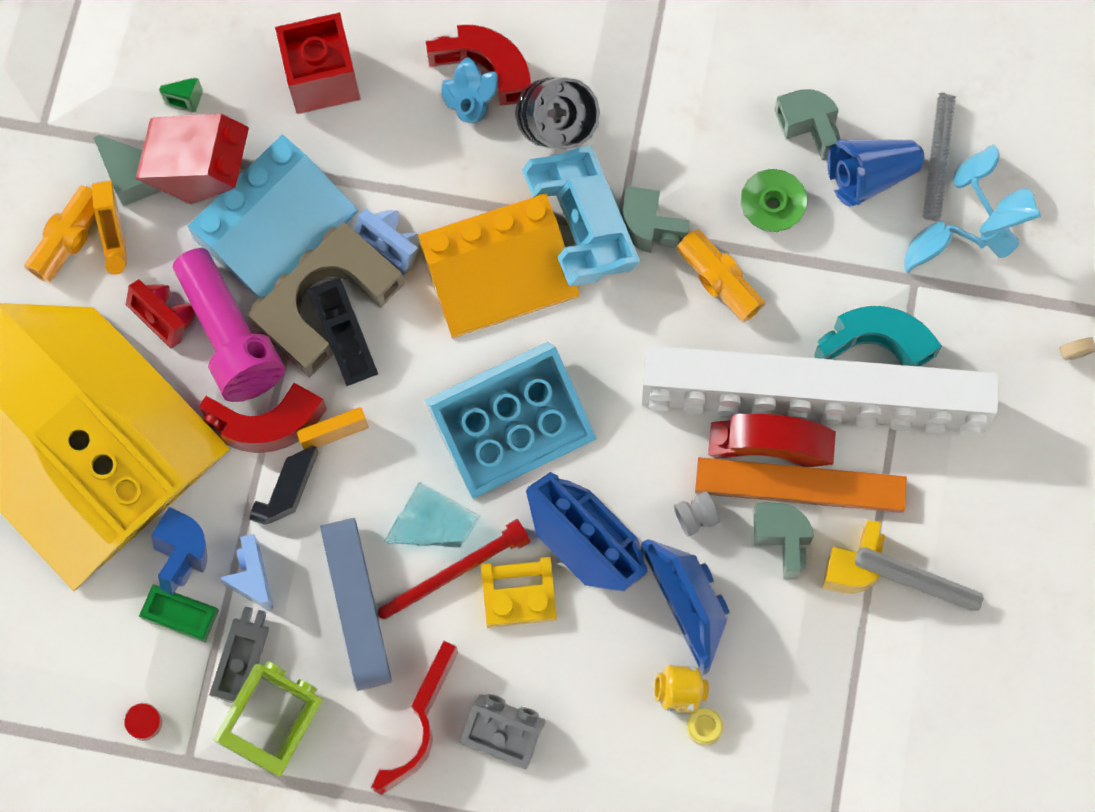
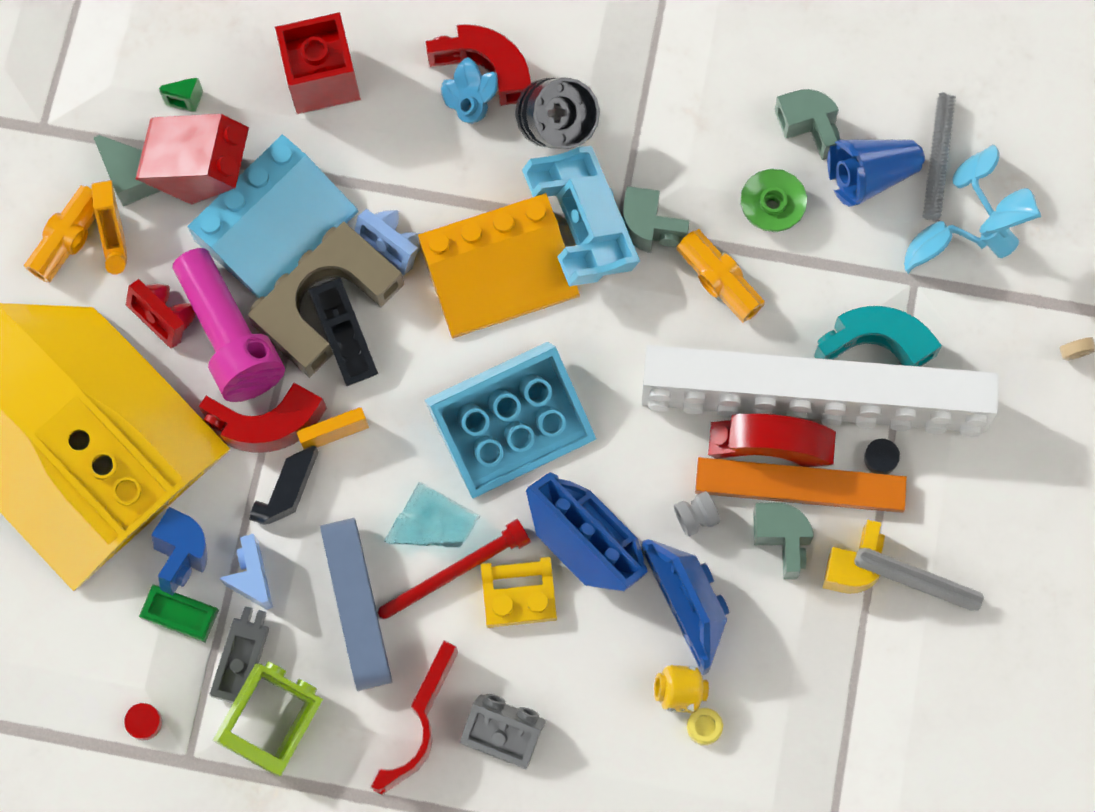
none -> black tile [864,438,900,474]

